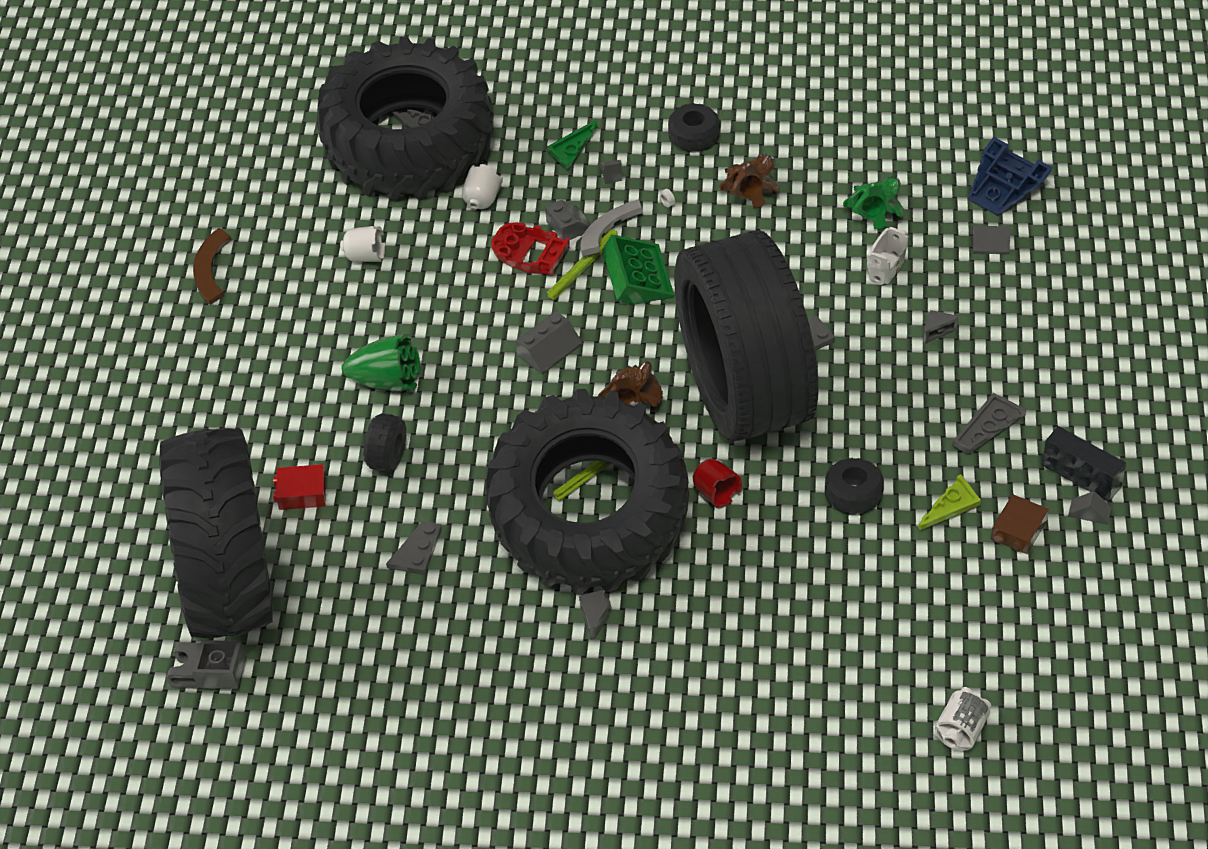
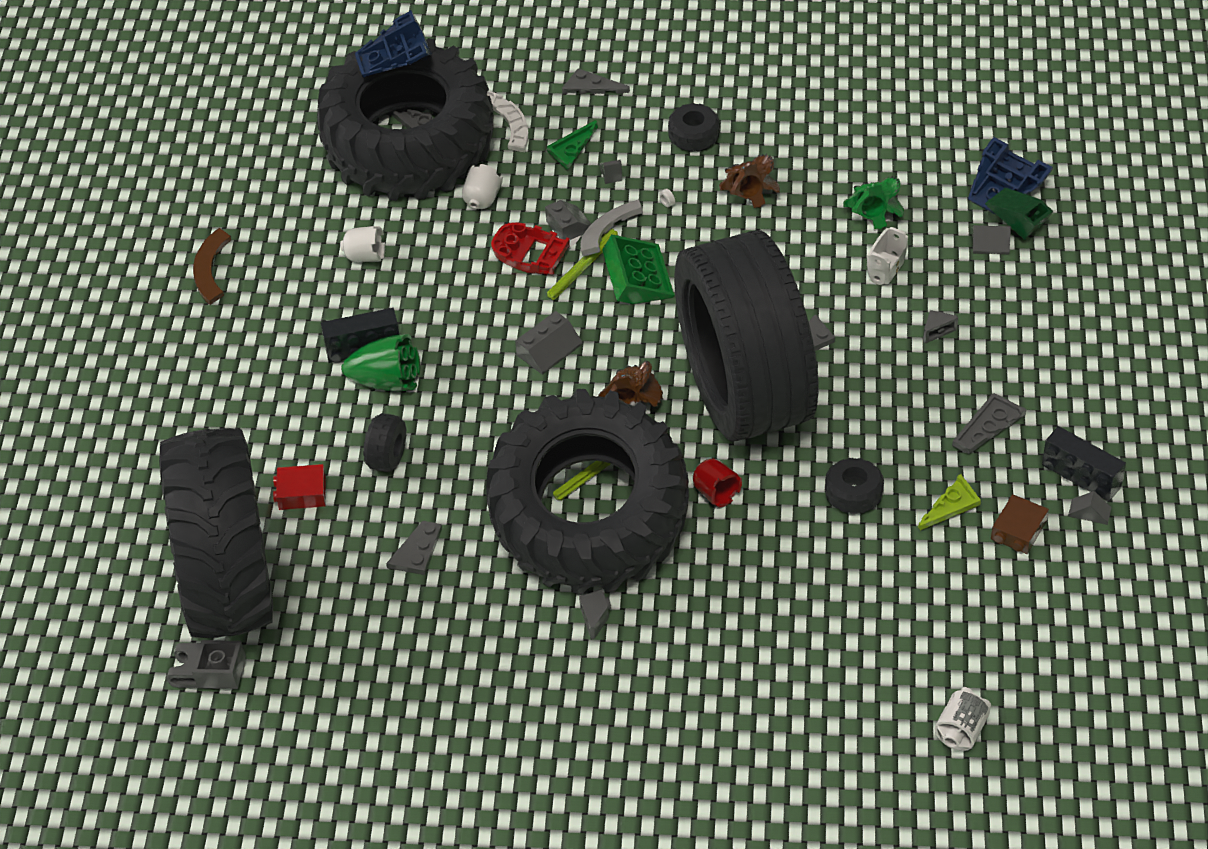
none -> black brick [320,307,399,363]
none -> dark blue wedge [355,10,432,77]
none -> white tile [487,91,528,152]
none -> dark grey wing [562,68,630,94]
none -> dark green slope [985,188,1053,240]

